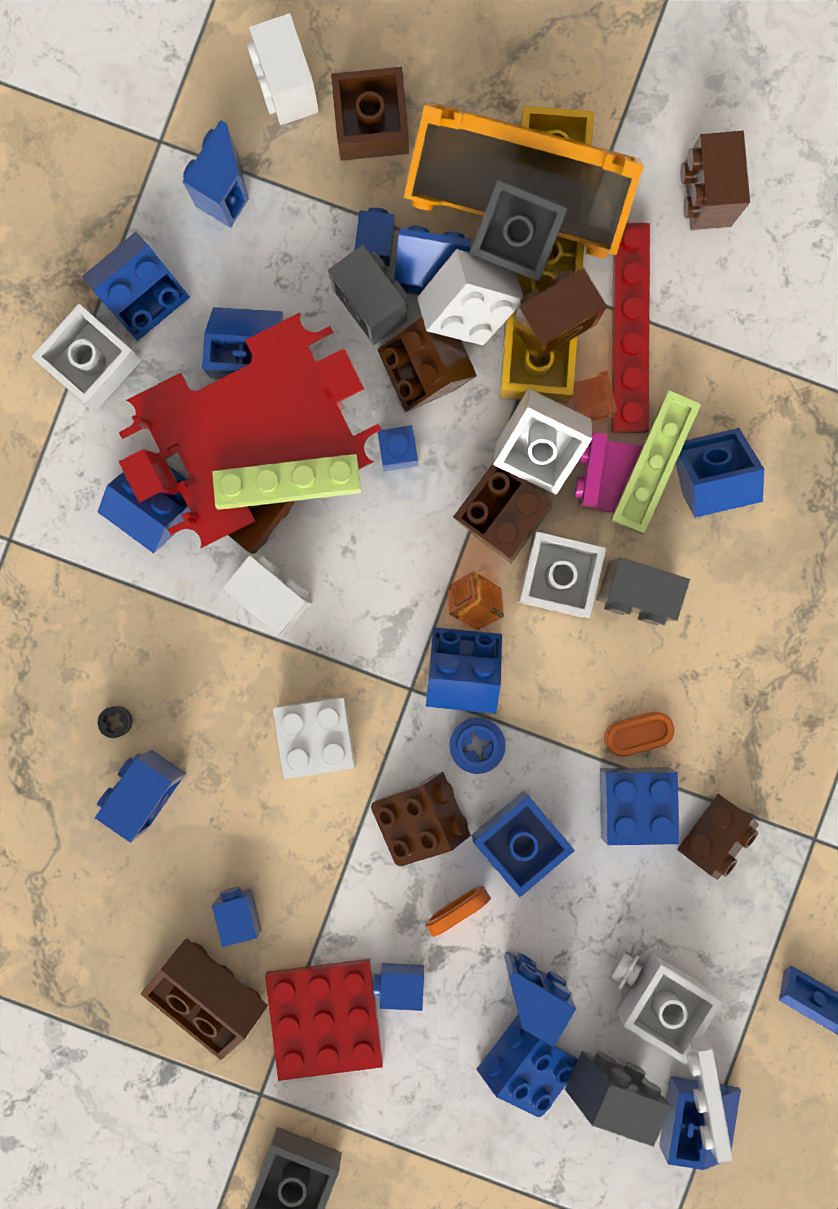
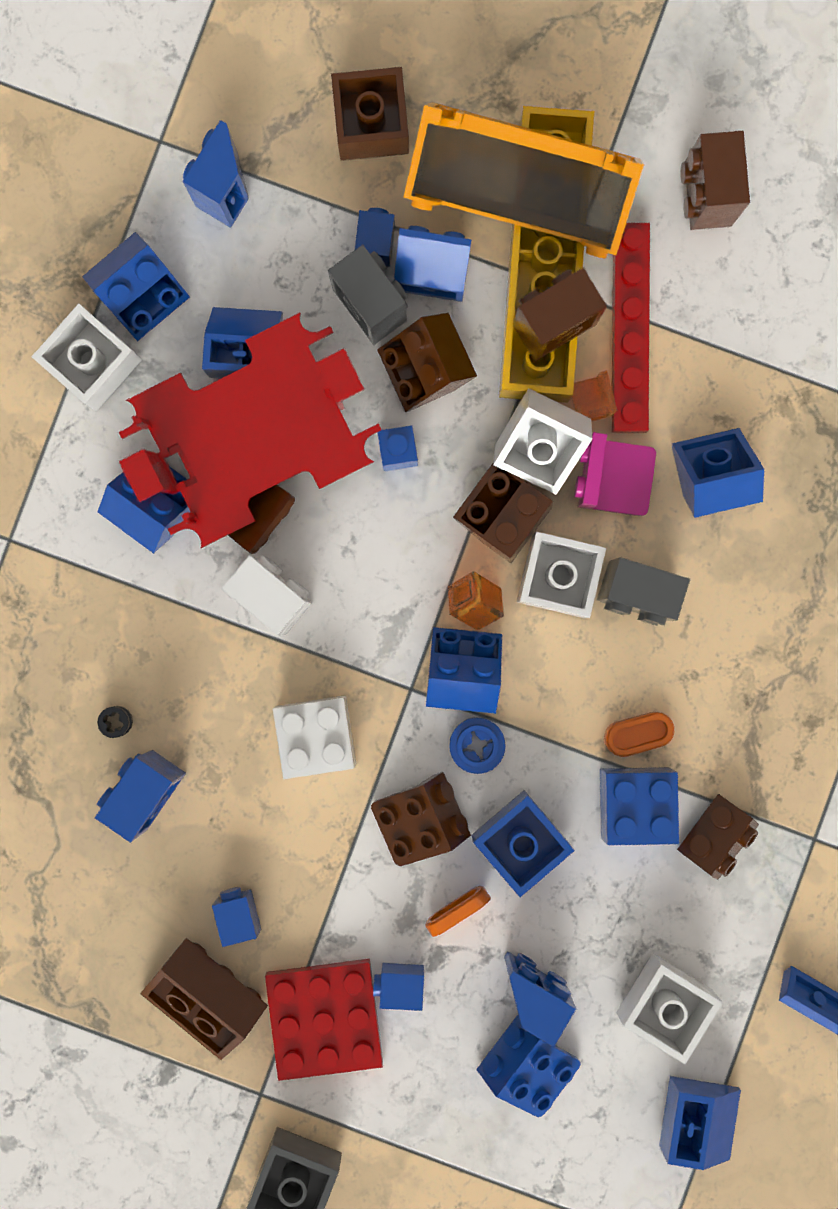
yellowish green plate [212,454,361,510] -> none
white brick [247,13,319,125] -> none
white brick [417,249,524,345] -> none
dark grey brick [470,179,569,281] -> none
dark grey brick [565,1051,672,1147] -> none
yellowish green plate [610,390,701,535] -> none
white plate [611,953,642,990] -> none
white plate [687,1037,733,1163] -> none

